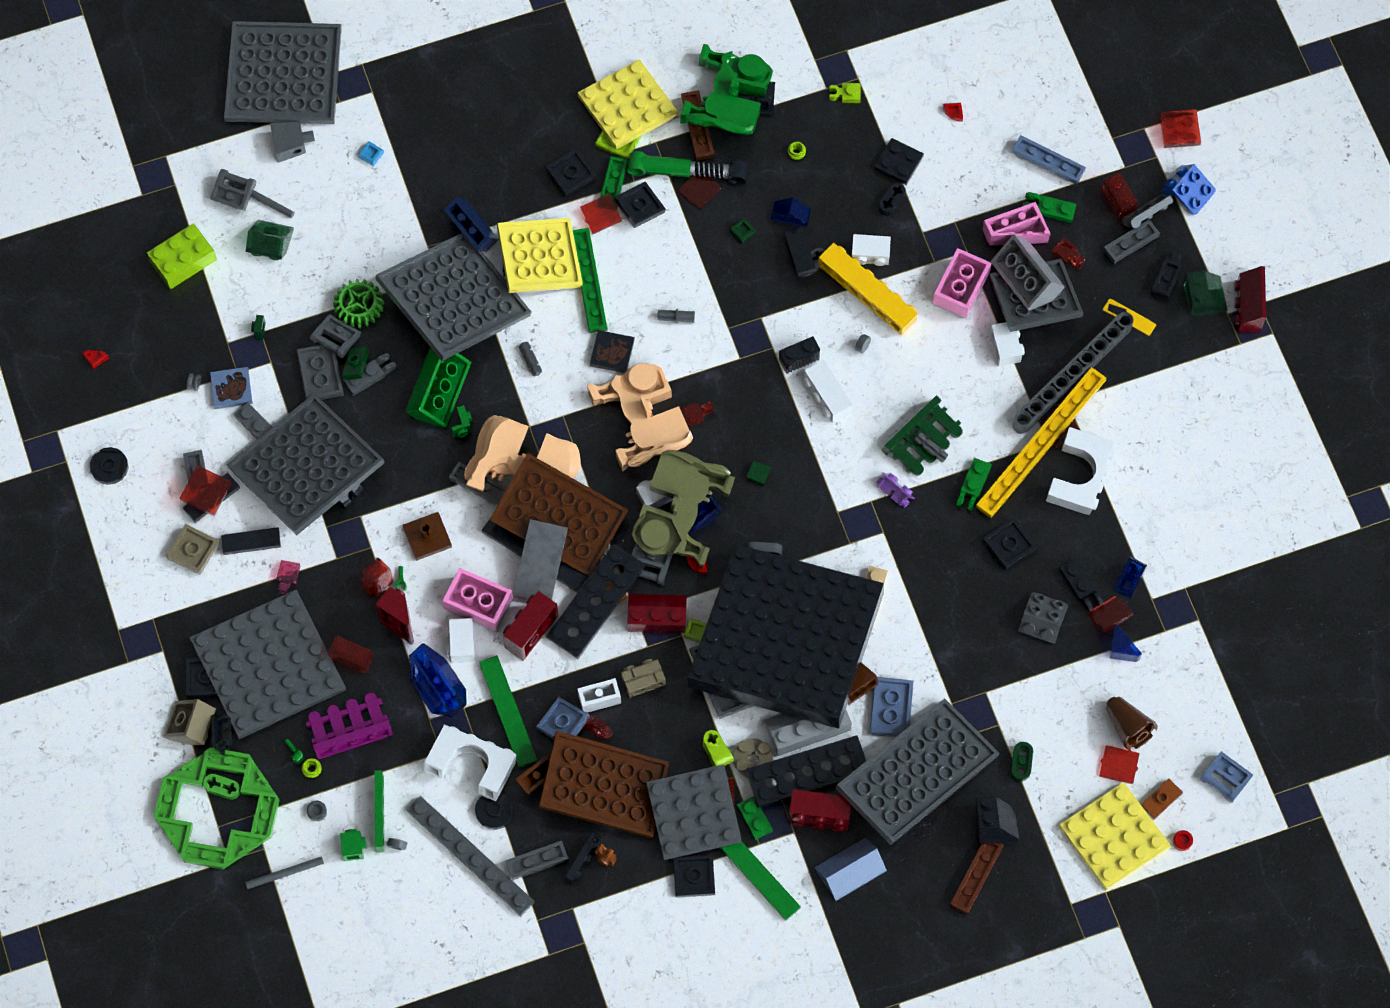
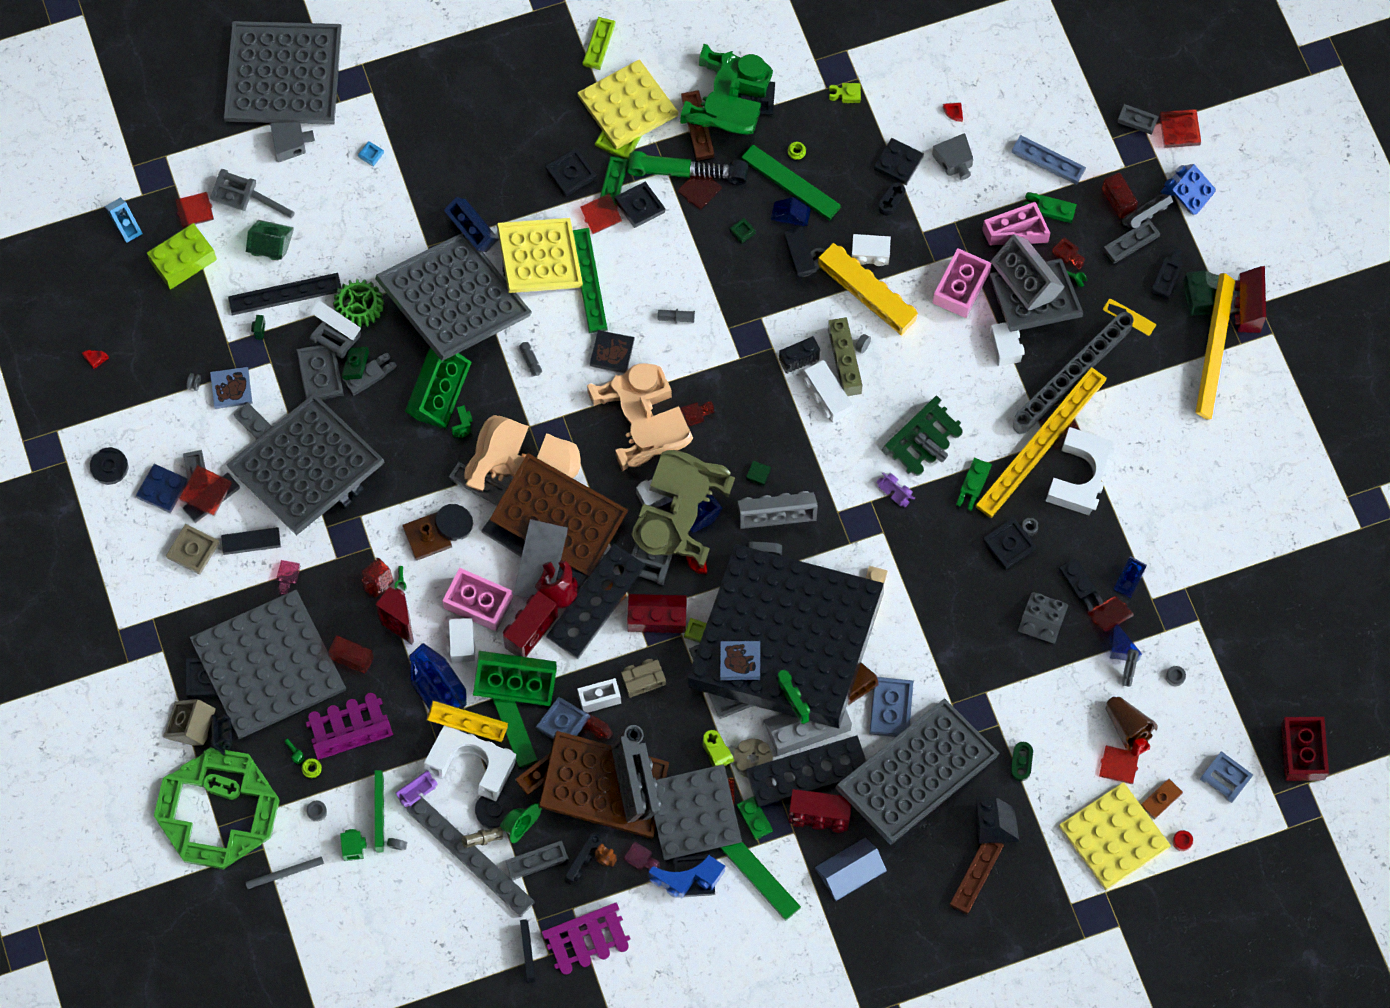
none -> dark azure slope [104,197,143,243]
none -> dark blue plate [136,464,188,513]
none -> clear red piece [176,192,214,228]
none -> black tile [228,273,342,316]
none -> white sticker [311,300,361,340]
none -> medium lavender hinge [395,770,438,807]
none -> yellow tile [427,701,508,742]
none -> black tile [434,504,473,541]
none -> dark tan pin [462,827,503,848]
none -> green slope [473,651,557,706]
none -> green piece [500,803,542,843]
none -> black tile [520,919,536,983]
none -> dark red piece [535,561,578,609]
none -> magenta fence [541,902,631,975]
none -> lime tile [583,17,616,70]
none -> dark grey hinge [611,725,661,823]
none -> clear pink plate [624,842,660,870]
none -> blue arch [649,855,726,899]
none -> tile [720,641,760,680]
none -> light grey slope [737,491,818,529]
none -> green tile [742,145,841,221]
none -> green hinge [778,670,810,724]
none -> olive brick [828,317,863,396]
none -> dark grey torso [932,133,973,180]
none -> dark grey axle [1021,518,1039,537]
none -> green hand [1067,271,1087,287]
none -> dark grey plate [1117,104,1159,135]
none -> dark grey axle [1121,649,1139,687]
none -> red tile [1131,738,1150,757]
none -> dark grey tile [1166,666,1186,686]
none -> yellow tile [1195,273,1236,420]
none -> dark red brick [1281,717,1329,781]

